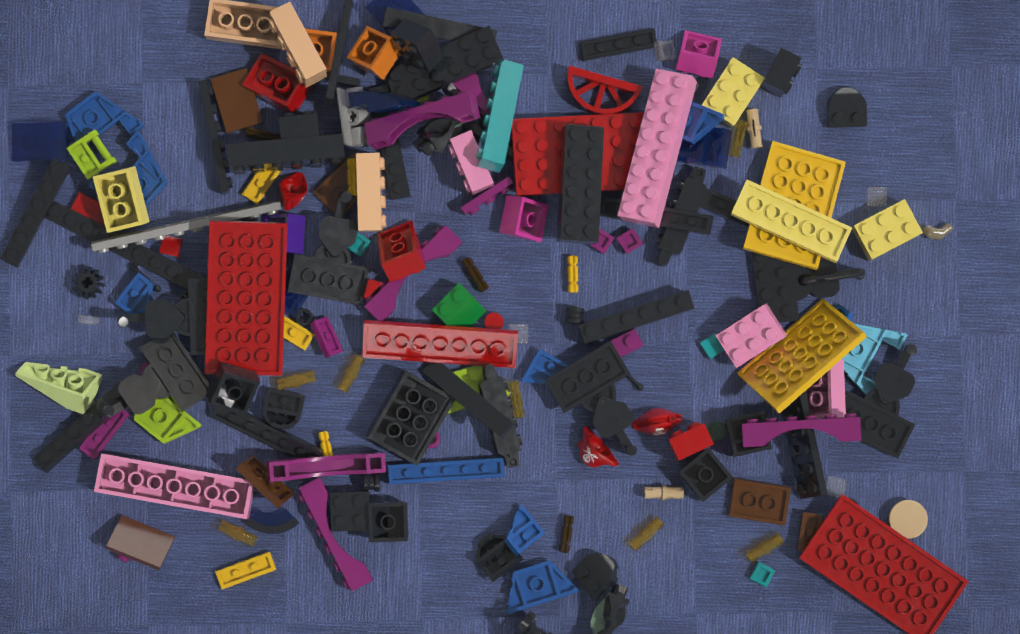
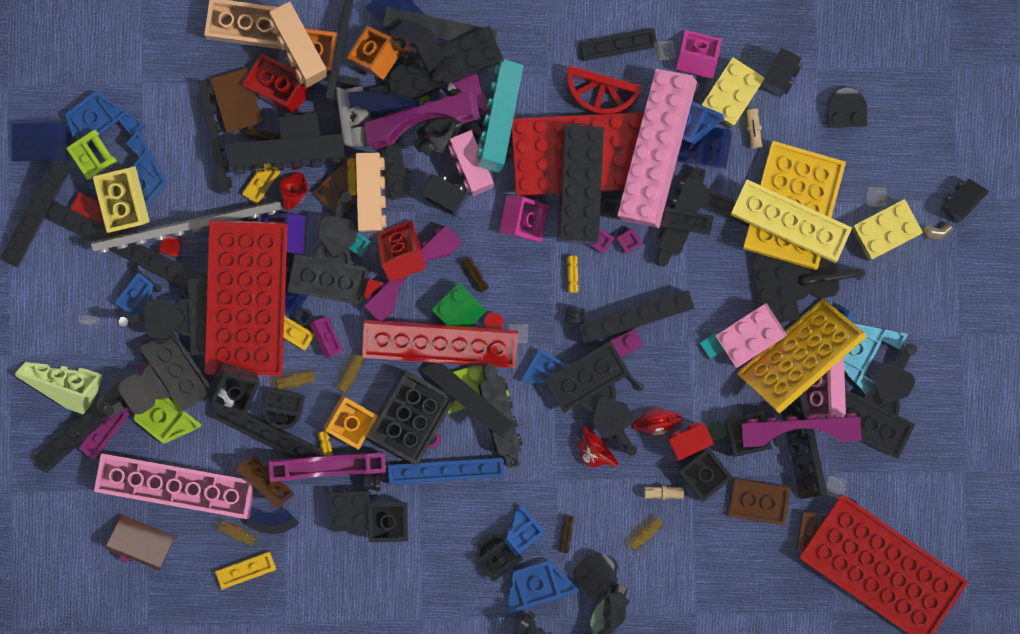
black gear [72,267,105,300] -> none
magenta arch [298,477,373,591] -> none
magenta plate [461,176,513,216] -> none
clear yellow axle [508,381,525,419] -> none
clear yellow axle [730,120,747,158] -> none
clear yellow pin [745,533,784,563] -> none
teal tile [749,561,775,588] -> none
tan tile [888,500,928,539] -> none
none -> light orange slope [323,395,378,450]
none -> black brick [422,173,468,217]
none -> black slope [940,179,989,223]

